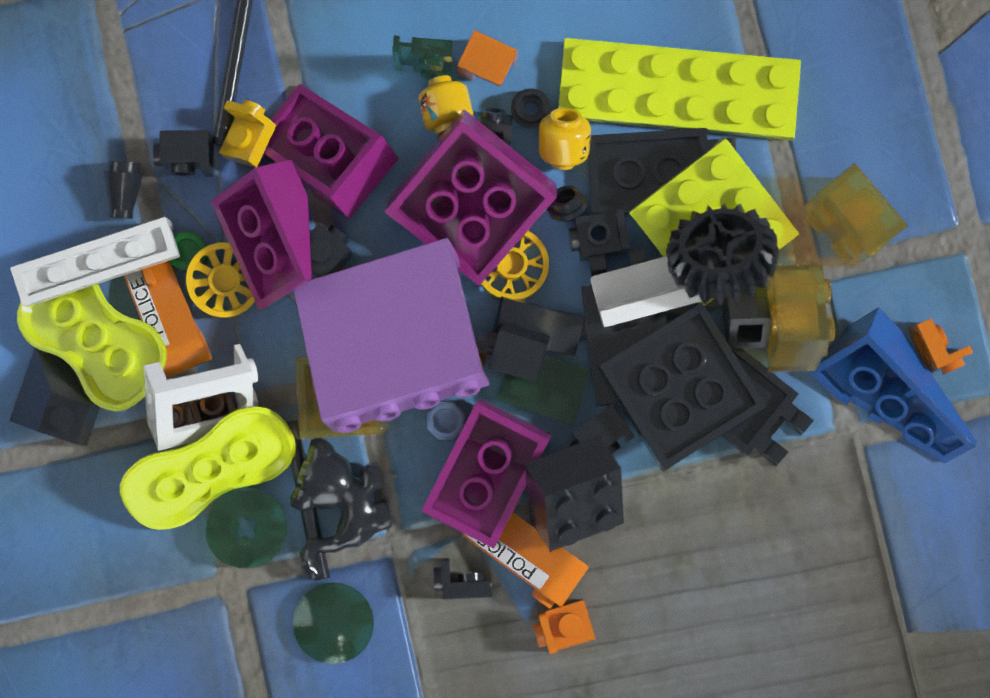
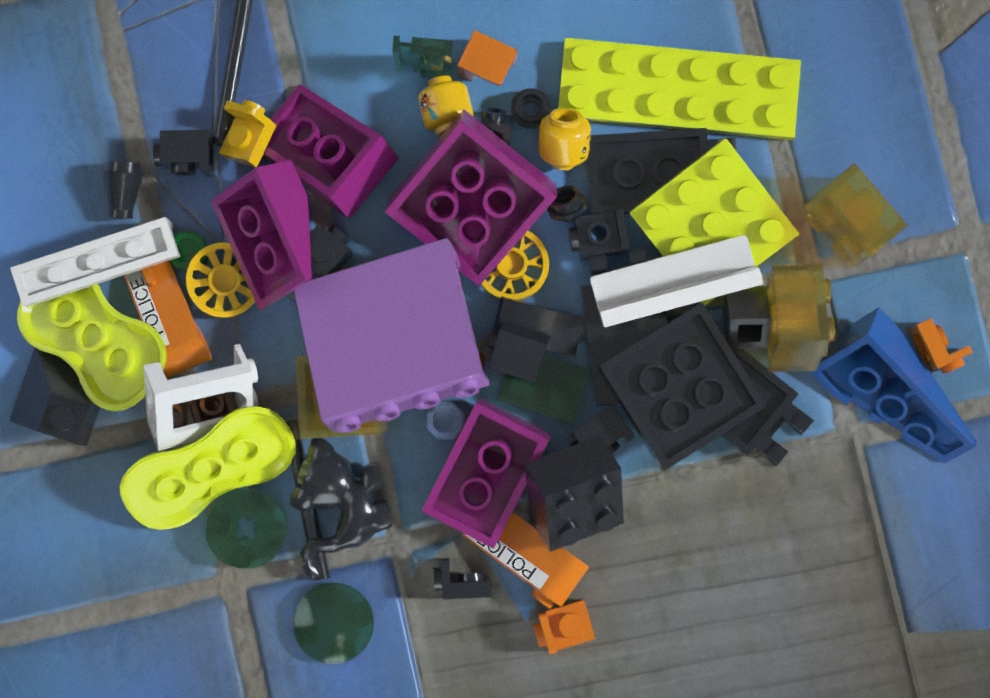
black gear [666,202,779,306] -> none

